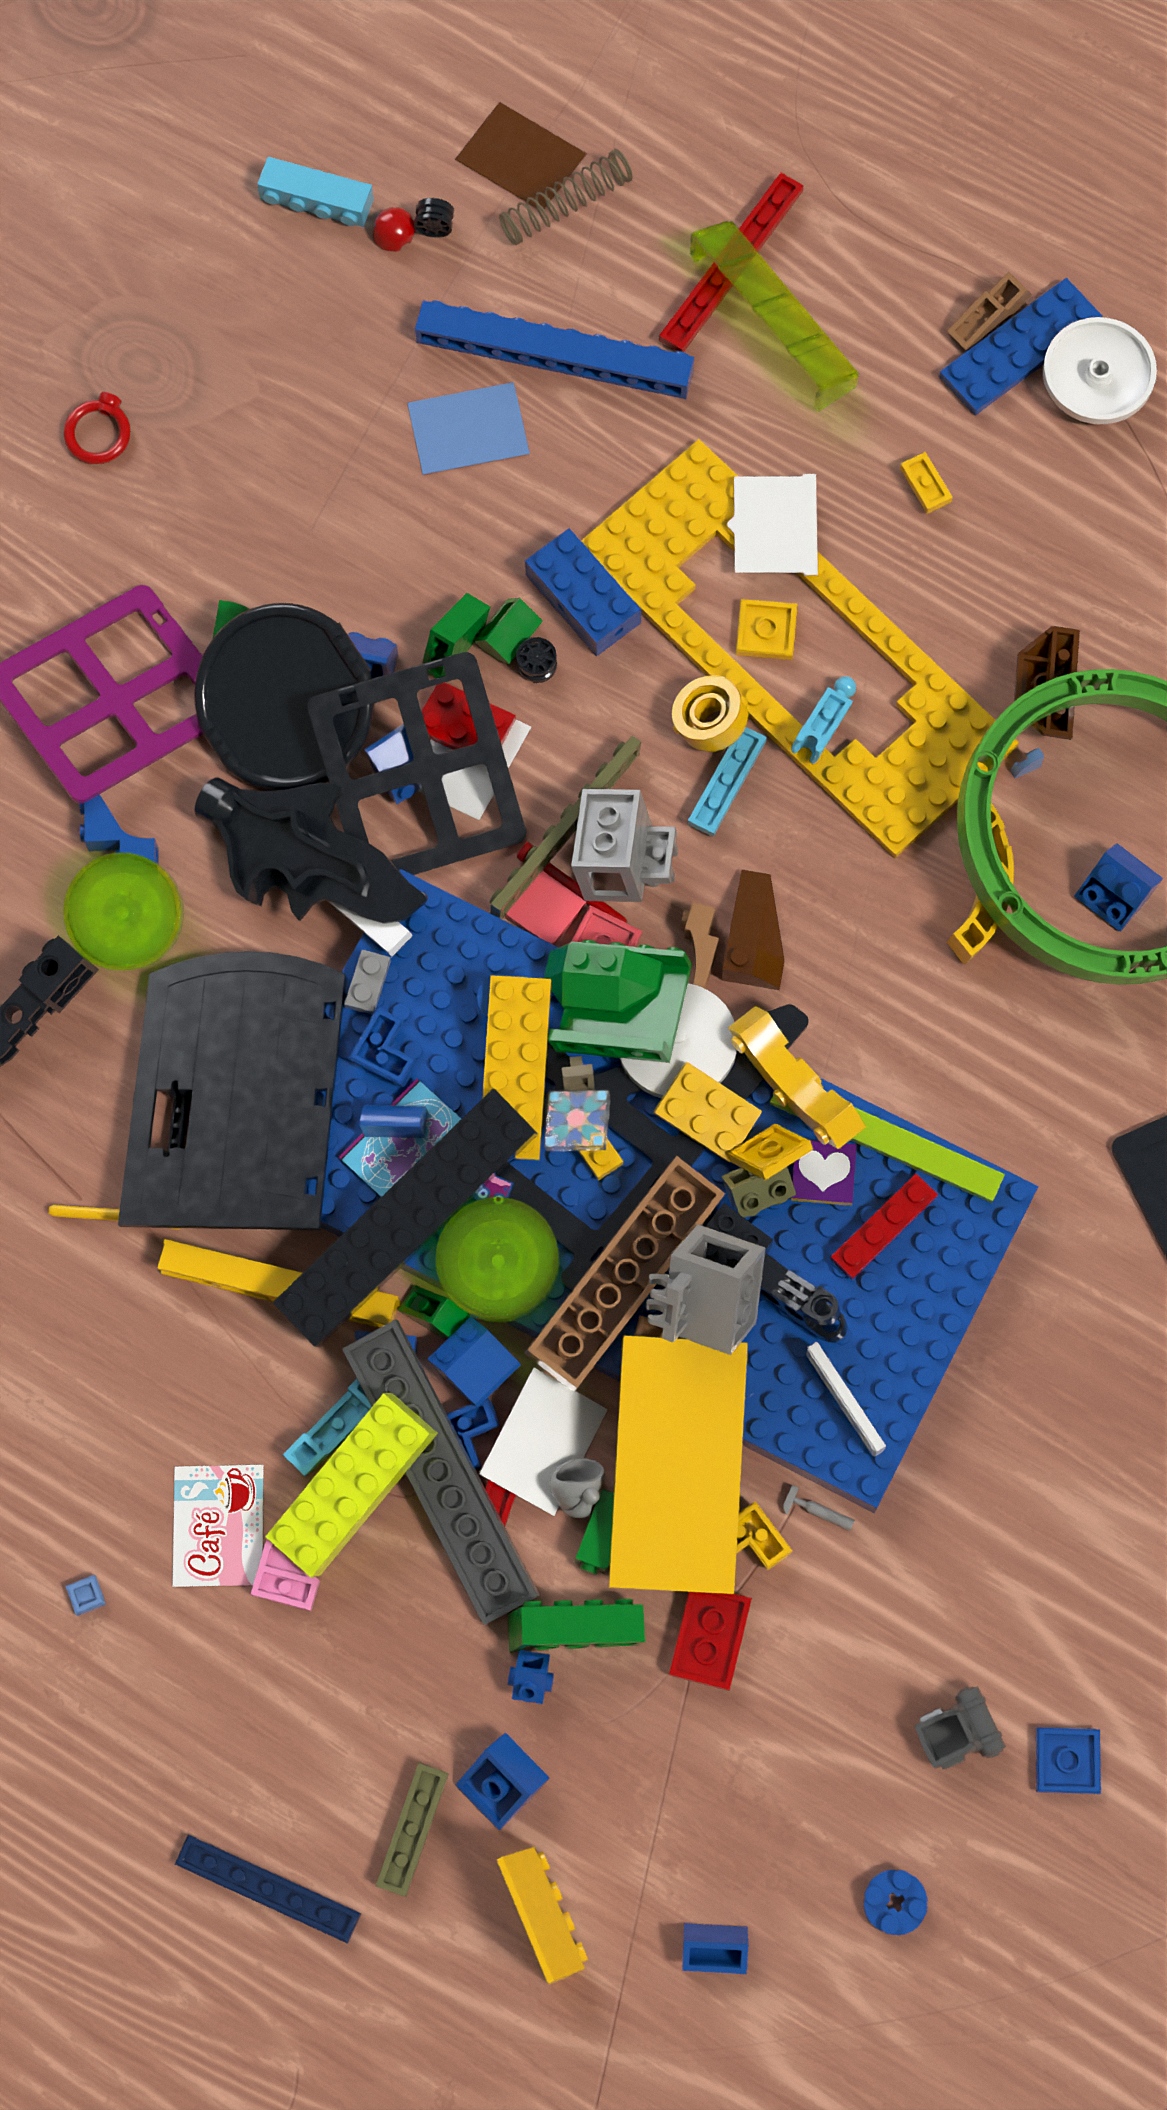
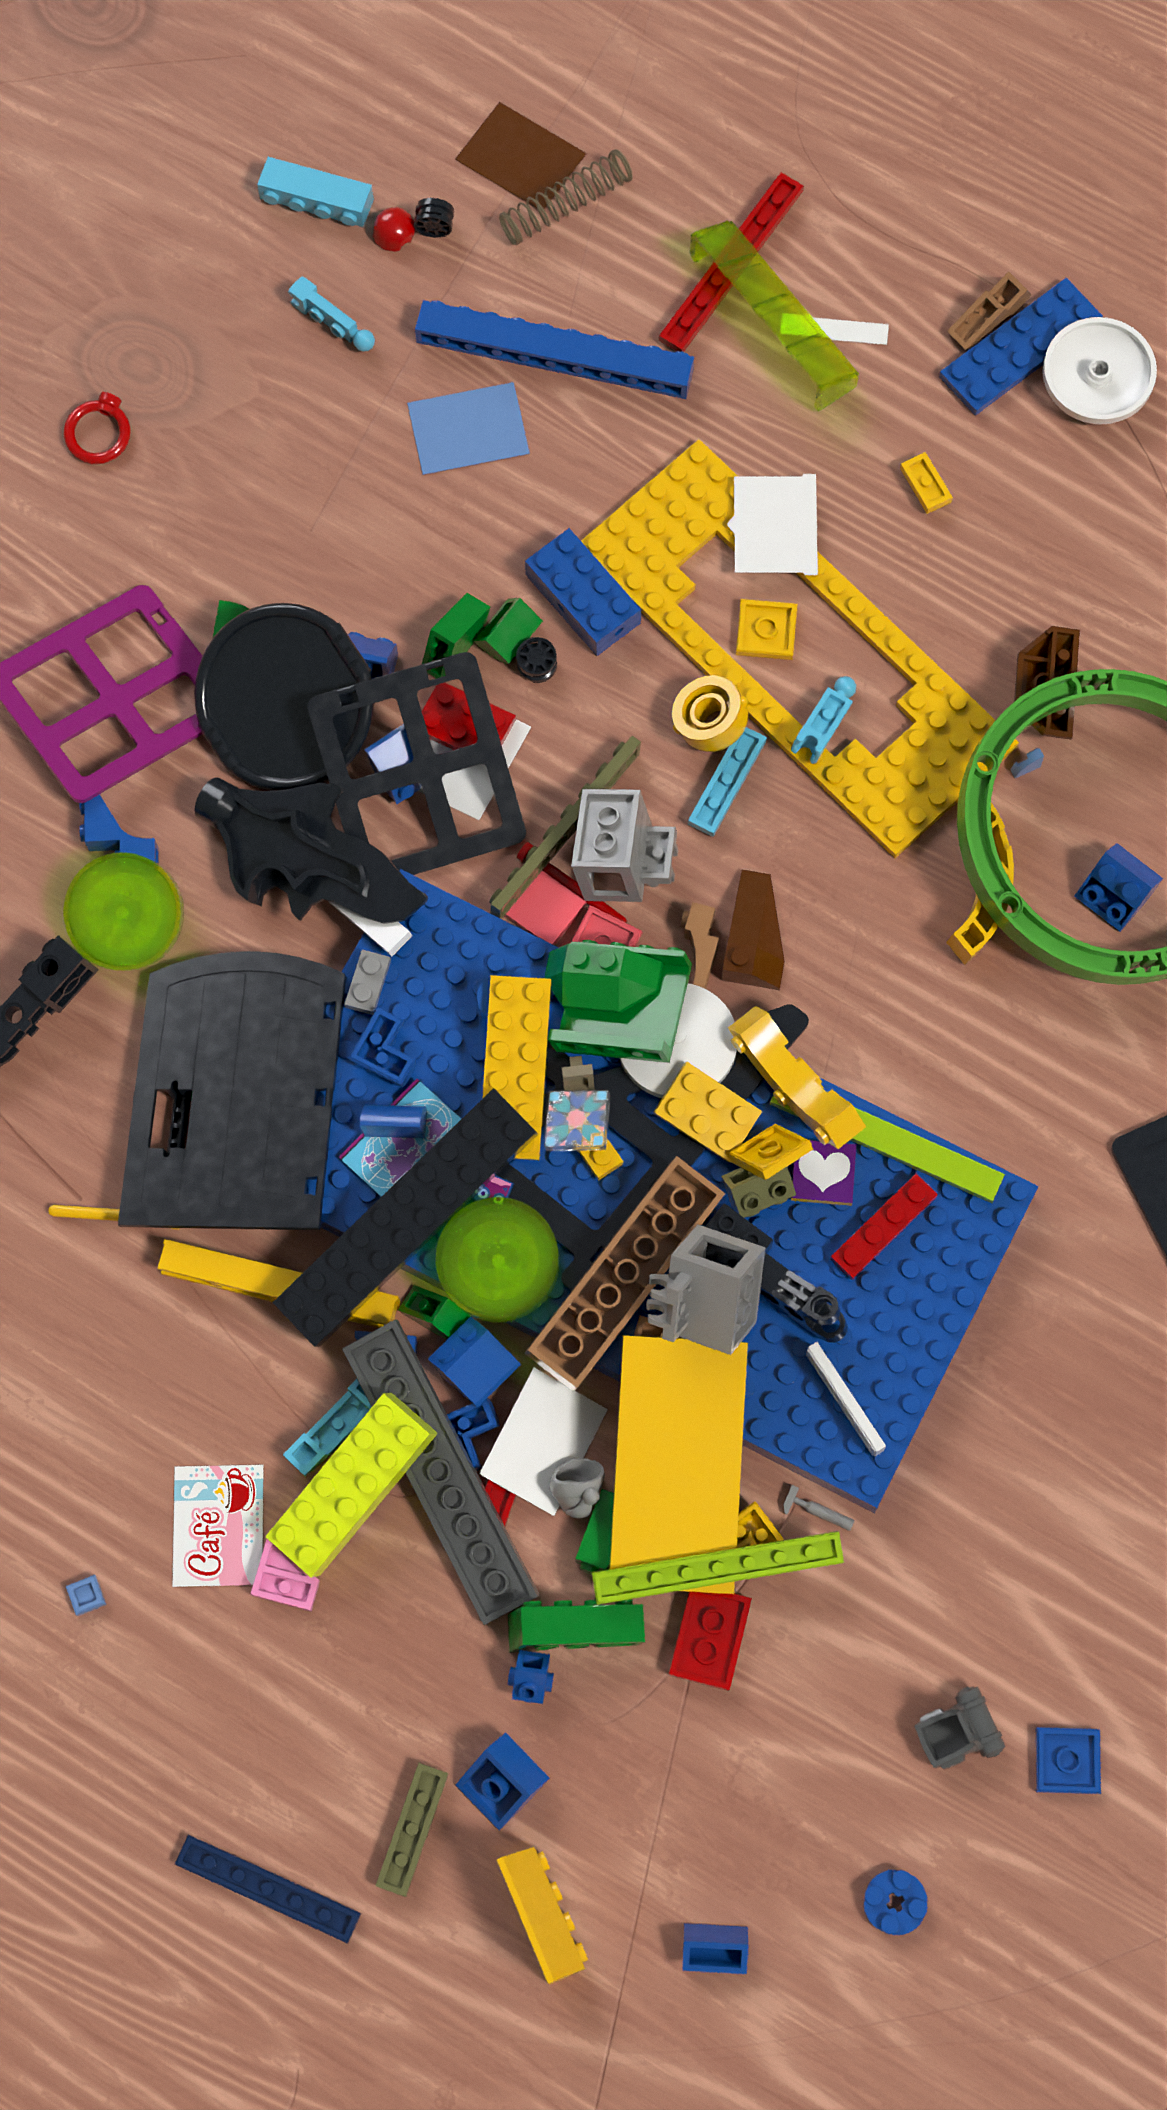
none -> medium azure plate [288,276,375,352]
none -> lime tile [591,1531,844,1605]
none -> white sticker [779,315,889,345]

